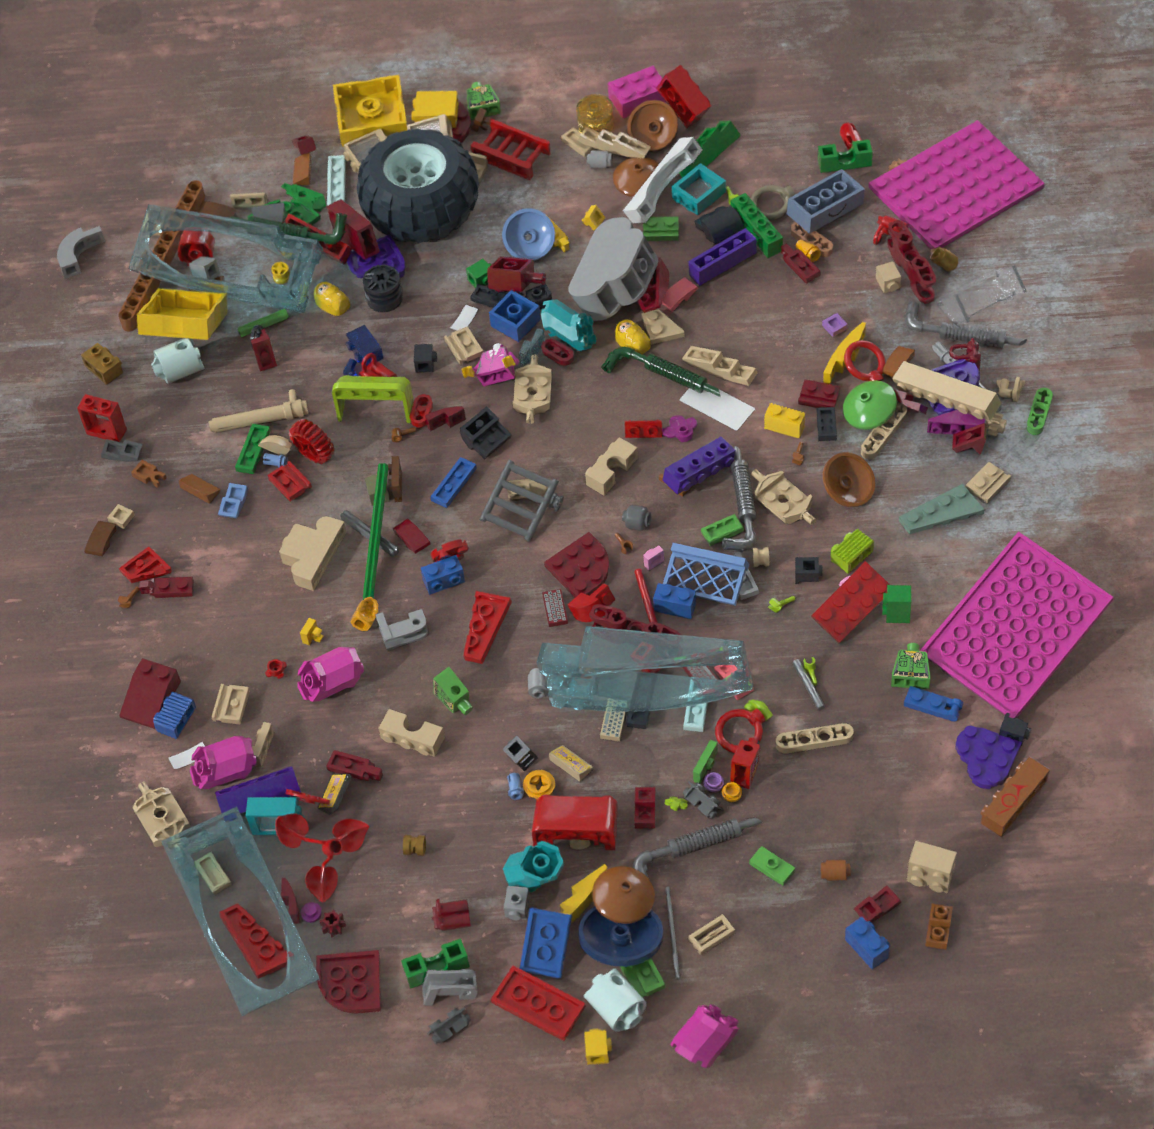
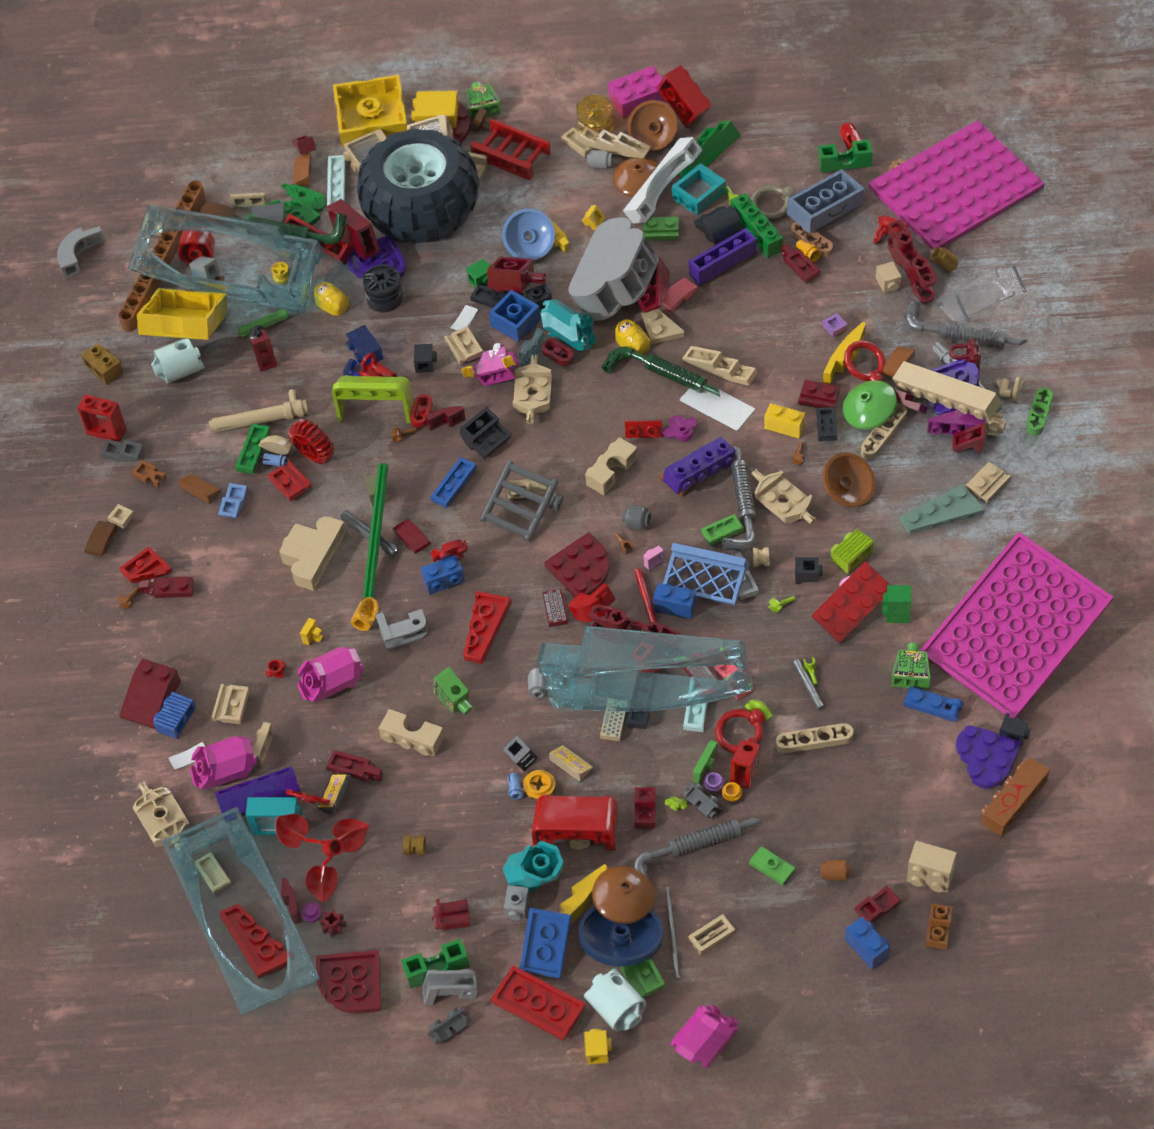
reddish brown plate [388,456,402,502] -> none

